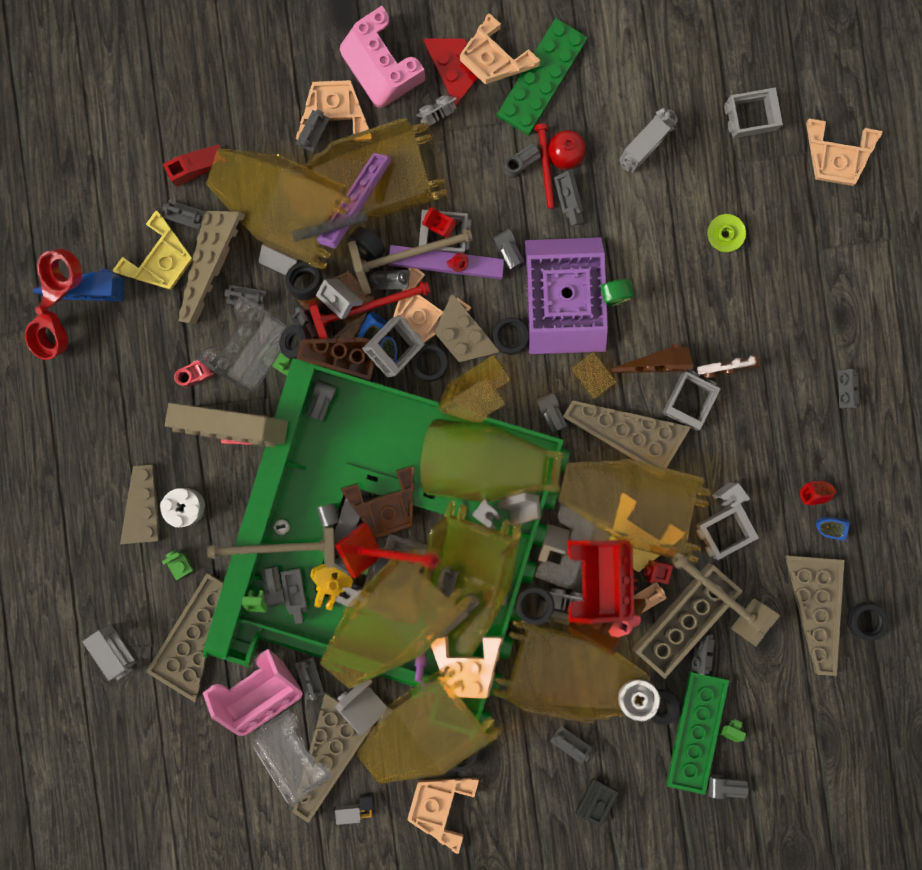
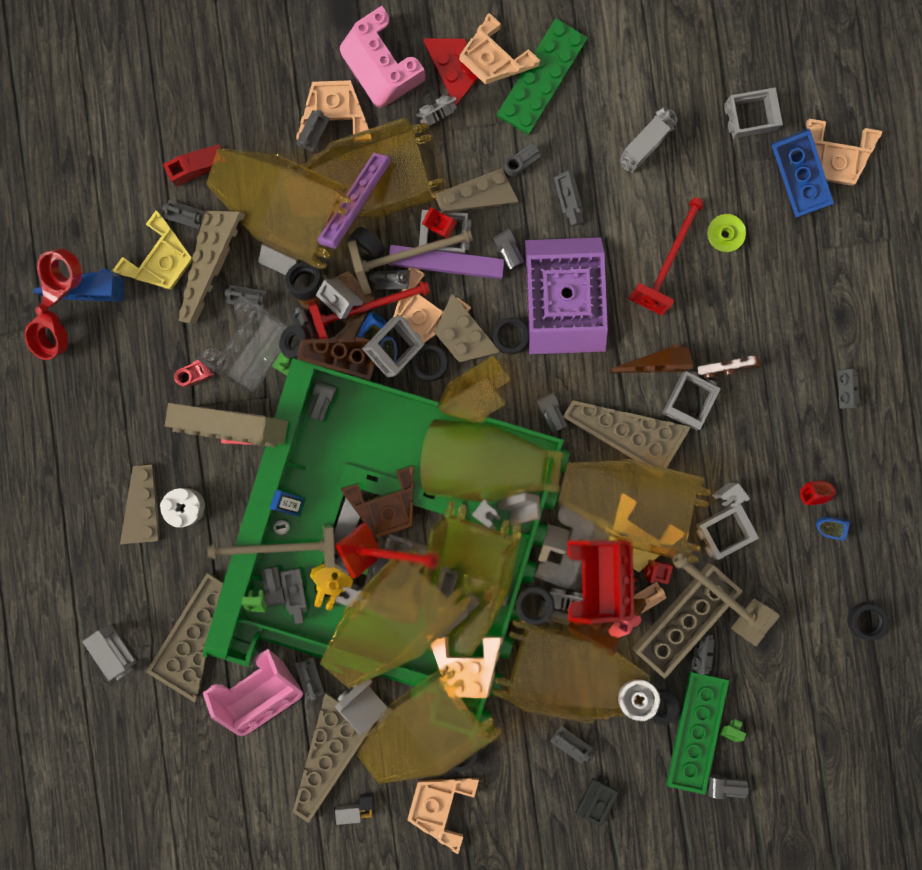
bright green bracket [162,550,194,580] -> none
clear windscreen [252,710,331,807] -> none
dark grey piece [291,210,367,242] -> none
dark grey piece [317,503,340,527] -> none
medium lavender bar [415,643,427,682] -> none
red plate [446,252,469,272] -> none
red bar [535,124,555,209] -> none
red cylinder [548,130,586,170] -> none
clear yellow plate [571,352,616,399] -> none
green animal [600,279,635,307] -> none
dark tan wing [784,555,844,676] -> none
none -> tile [270,490,305,517]
none -> dark tan wing [435,168,519,214]
none -> red tile [628,198,704,316]
none -> blue slope [771,128,834,217]

